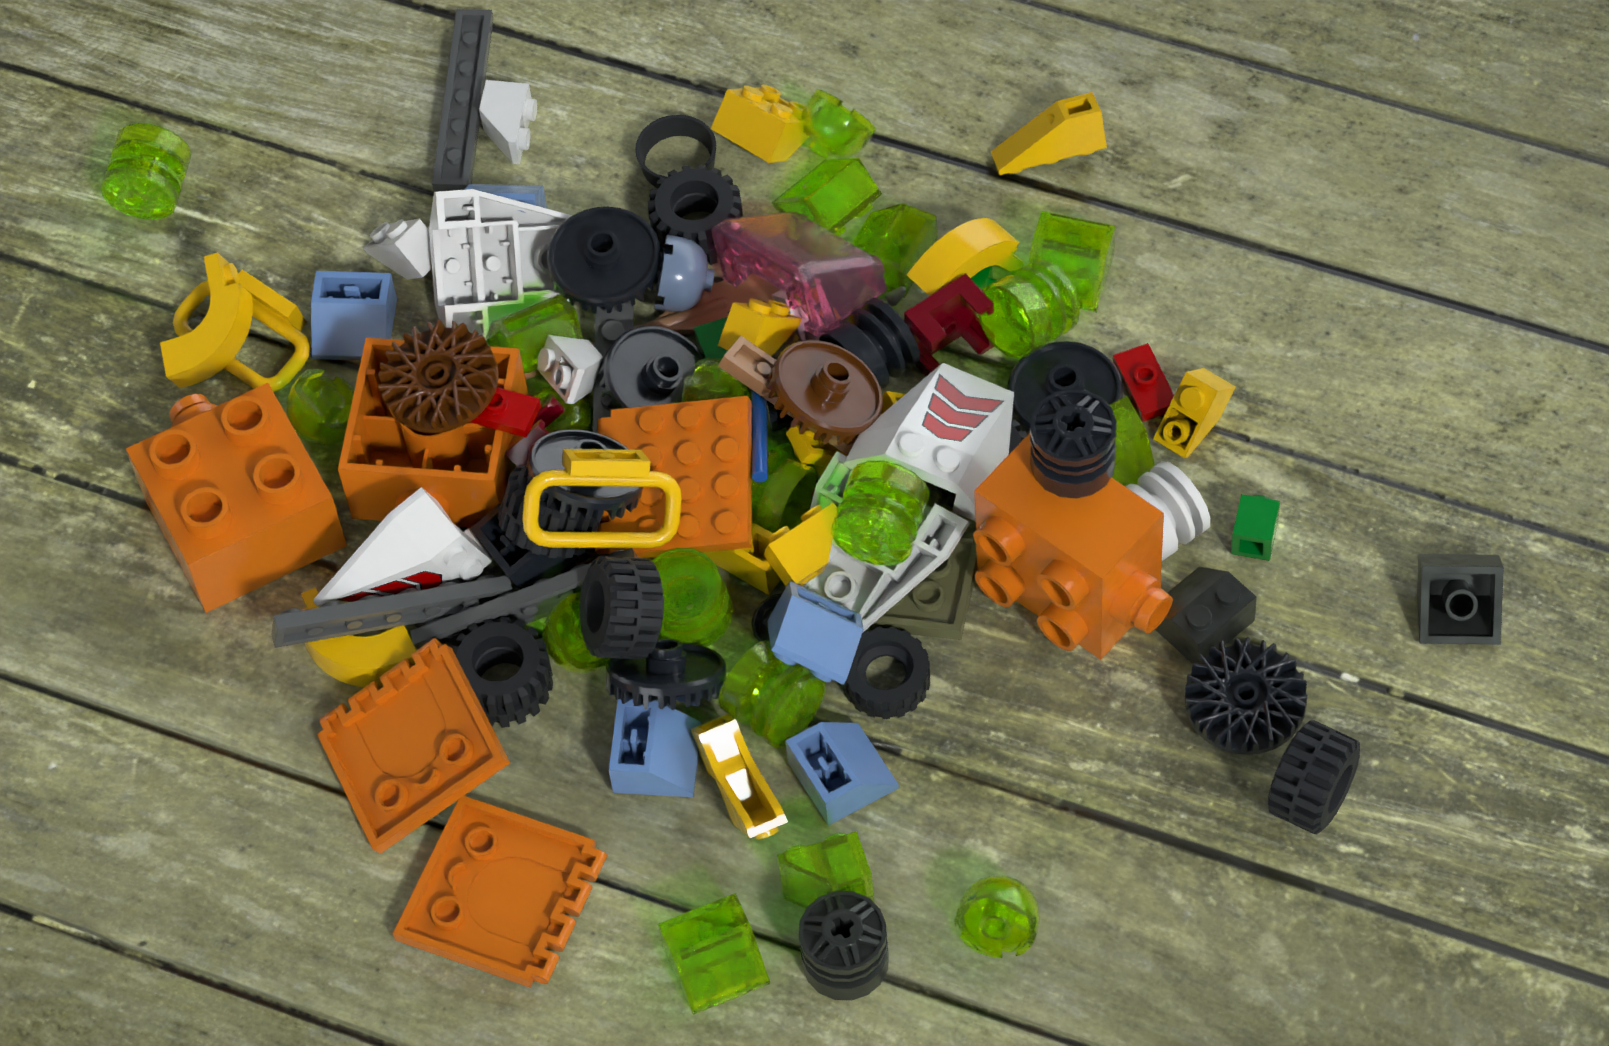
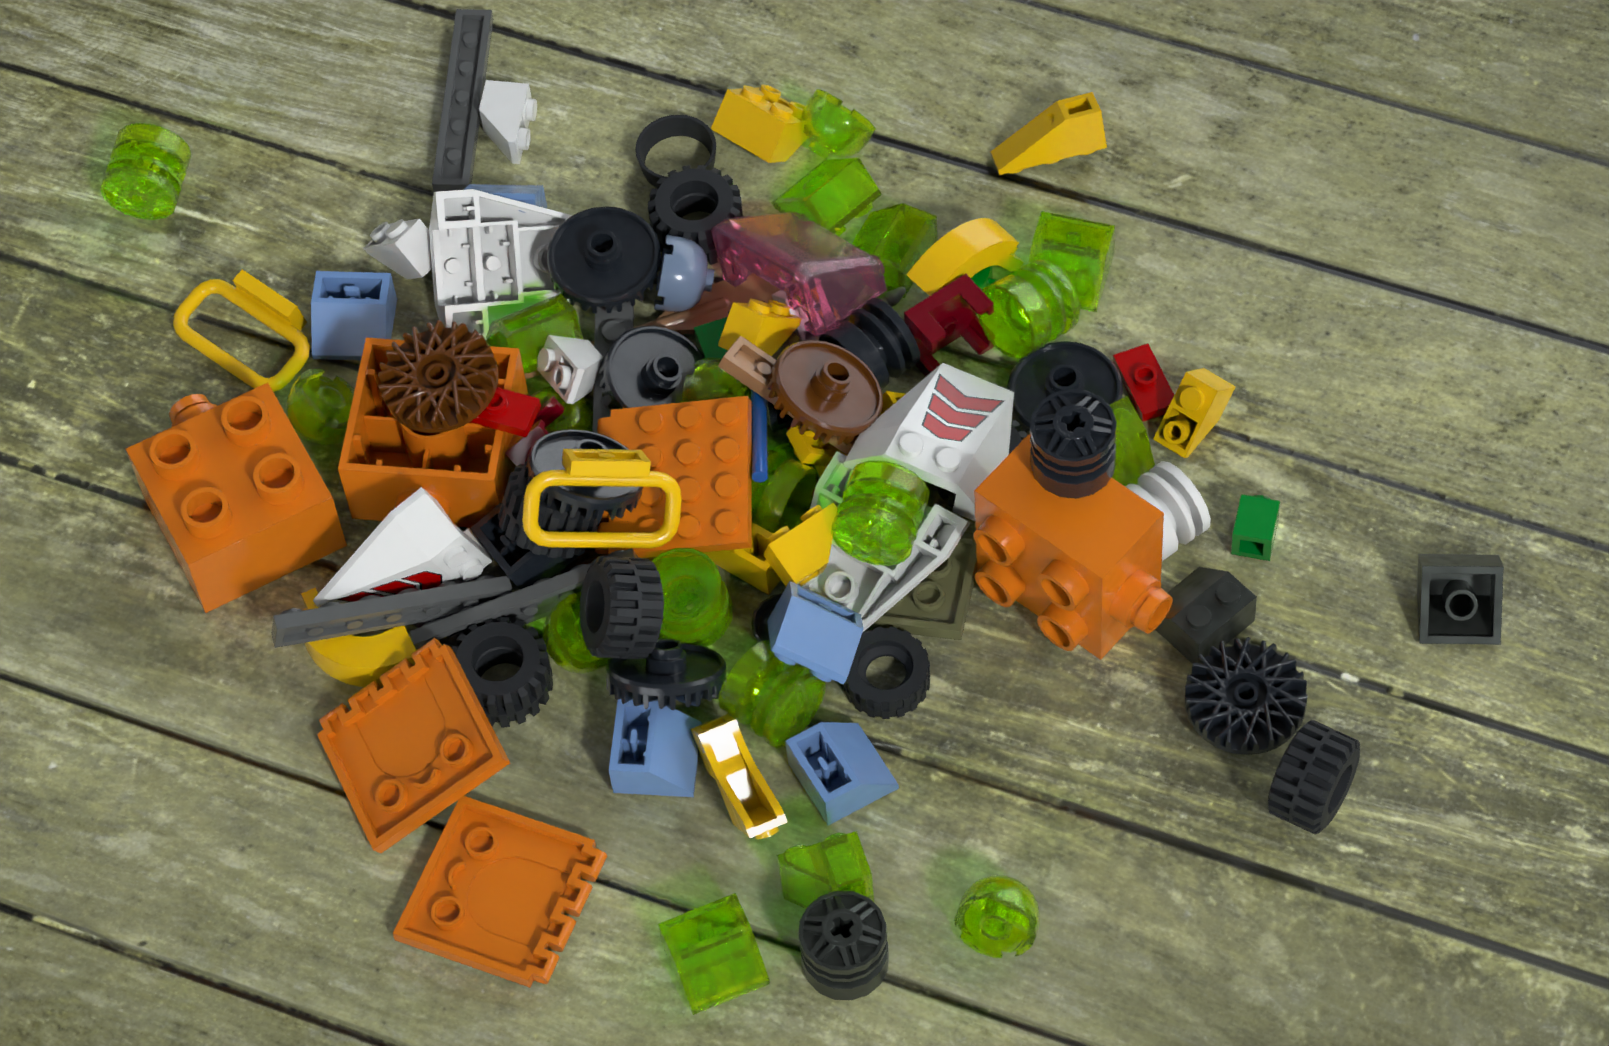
yellow arch [160,252,253,389] -> none

